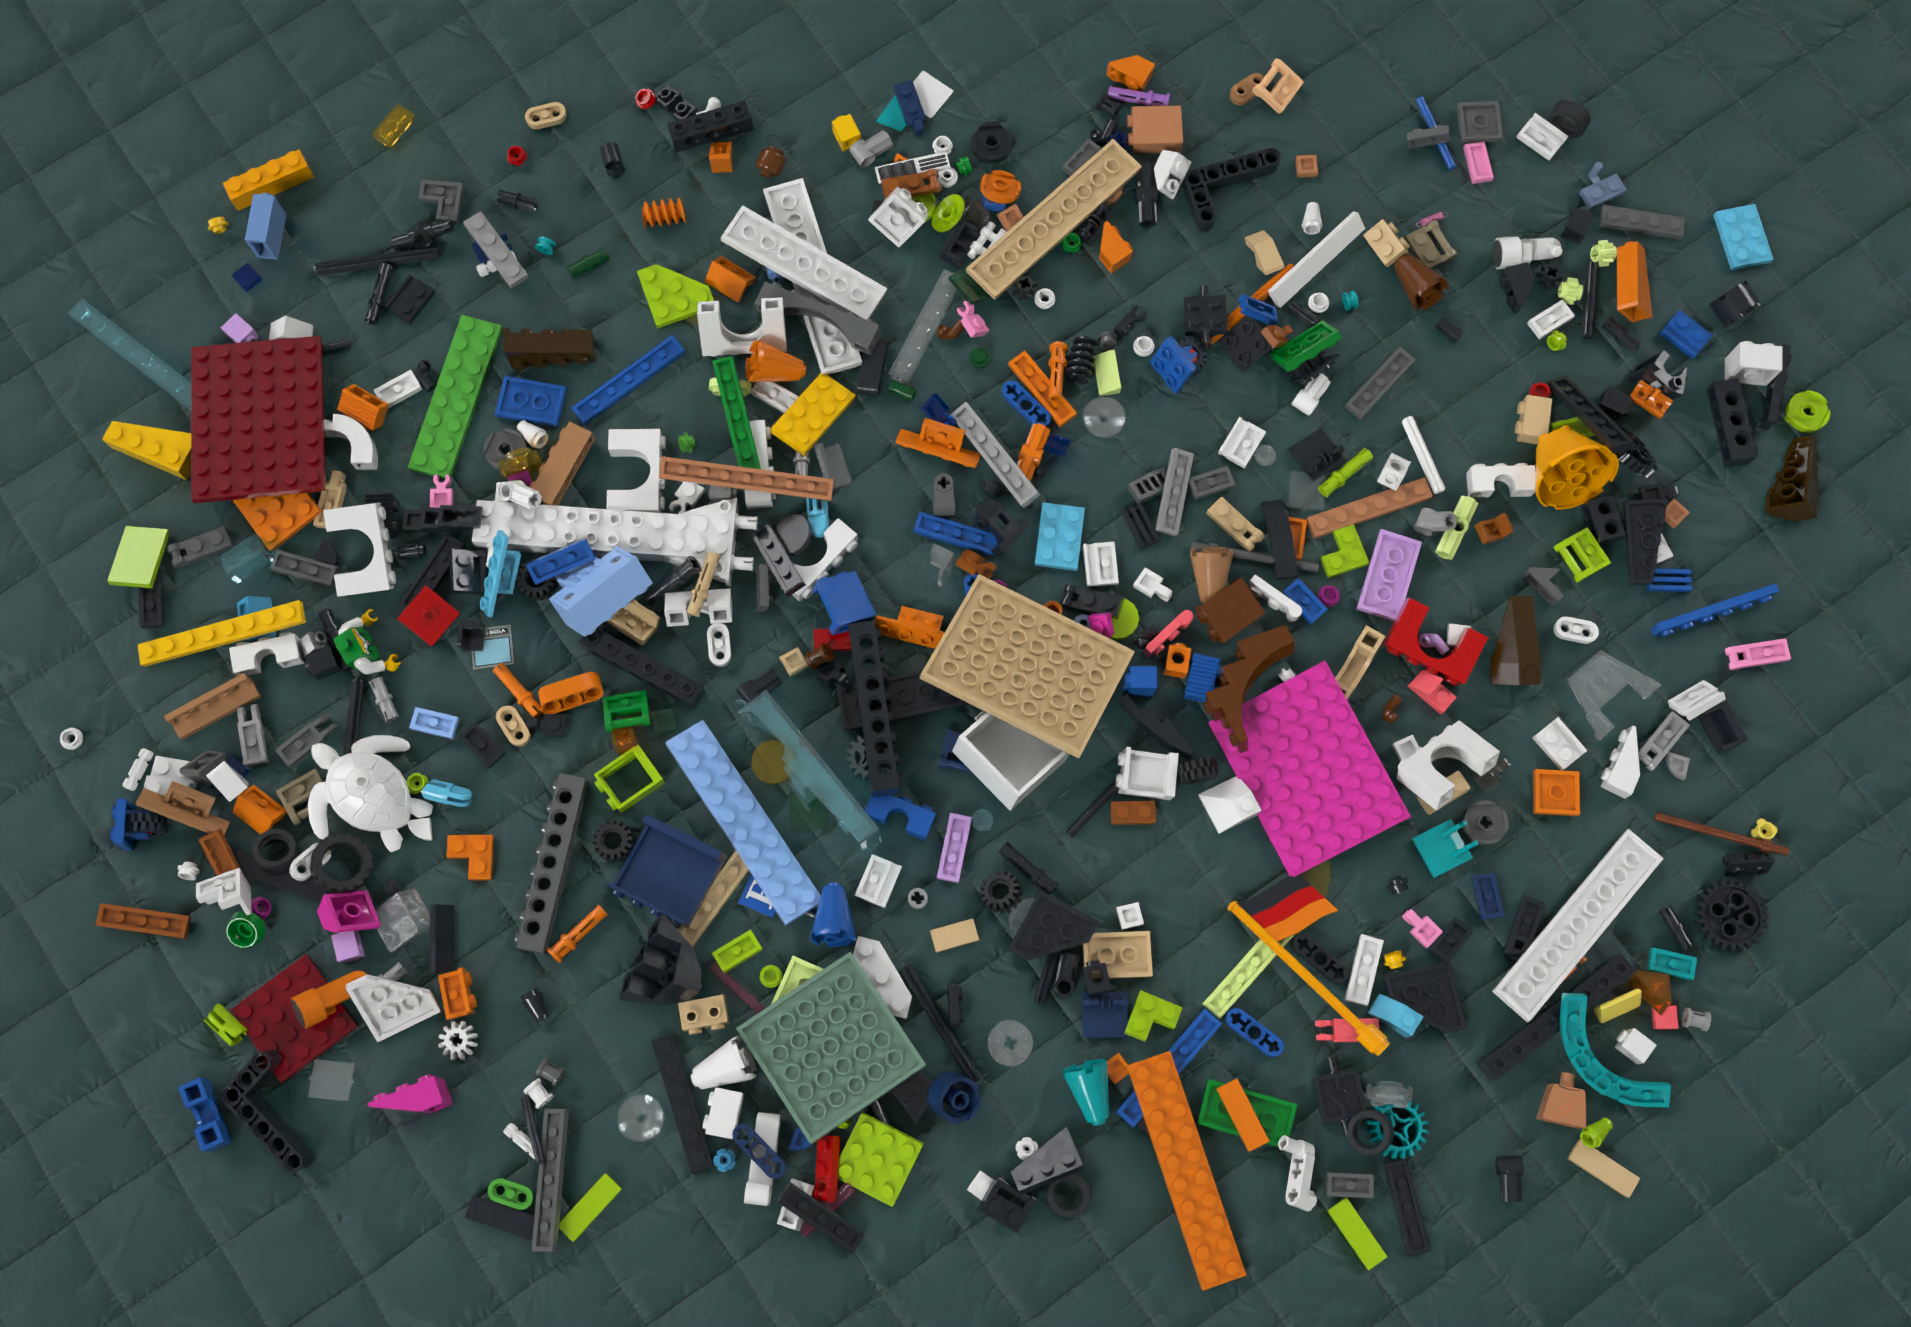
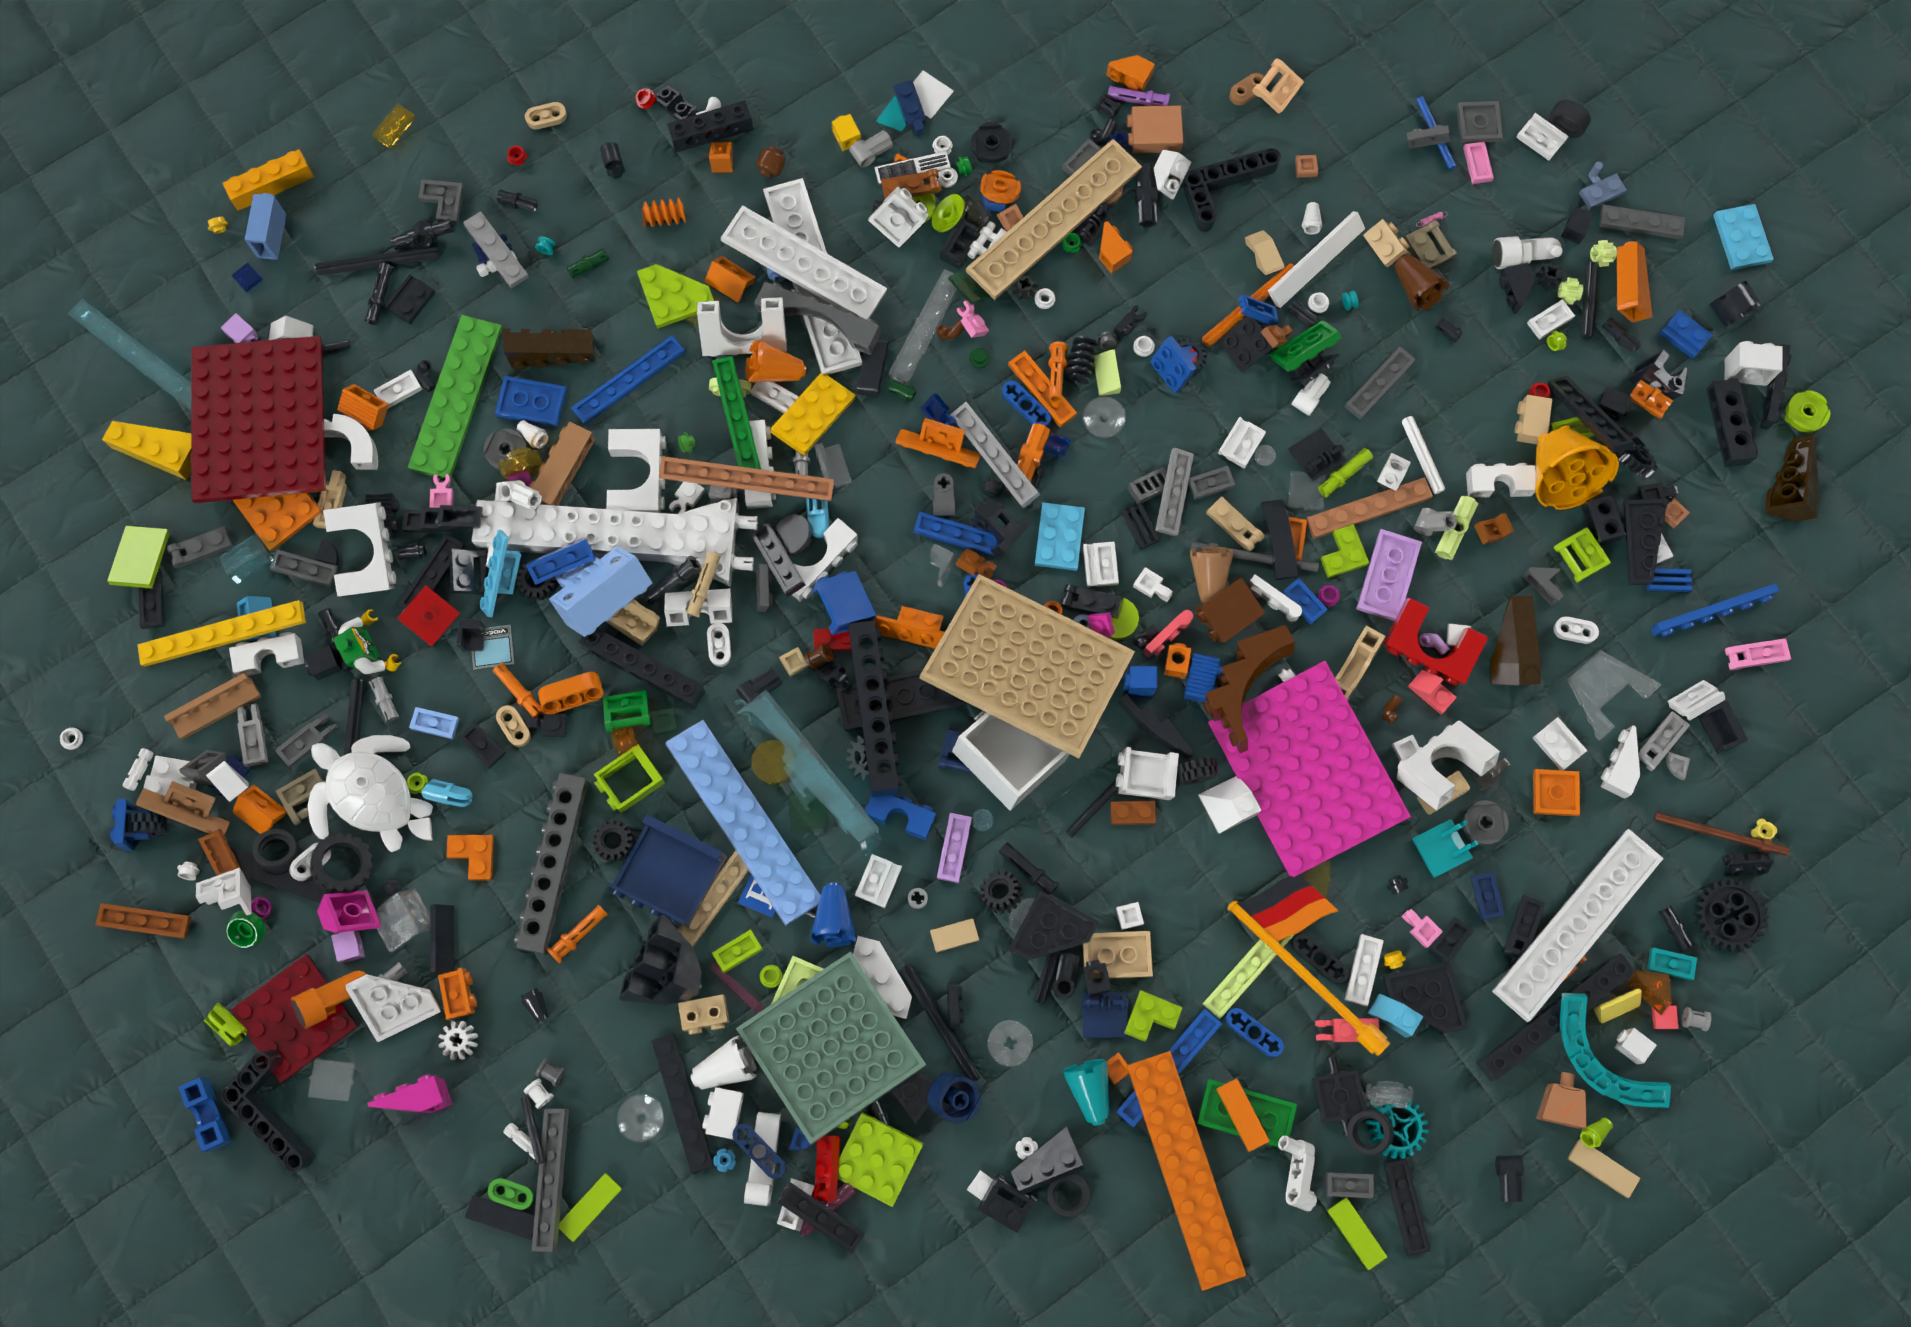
flat silver plate [299,631,330,656] -> none
black plate [1184,285,1228,348] -> none

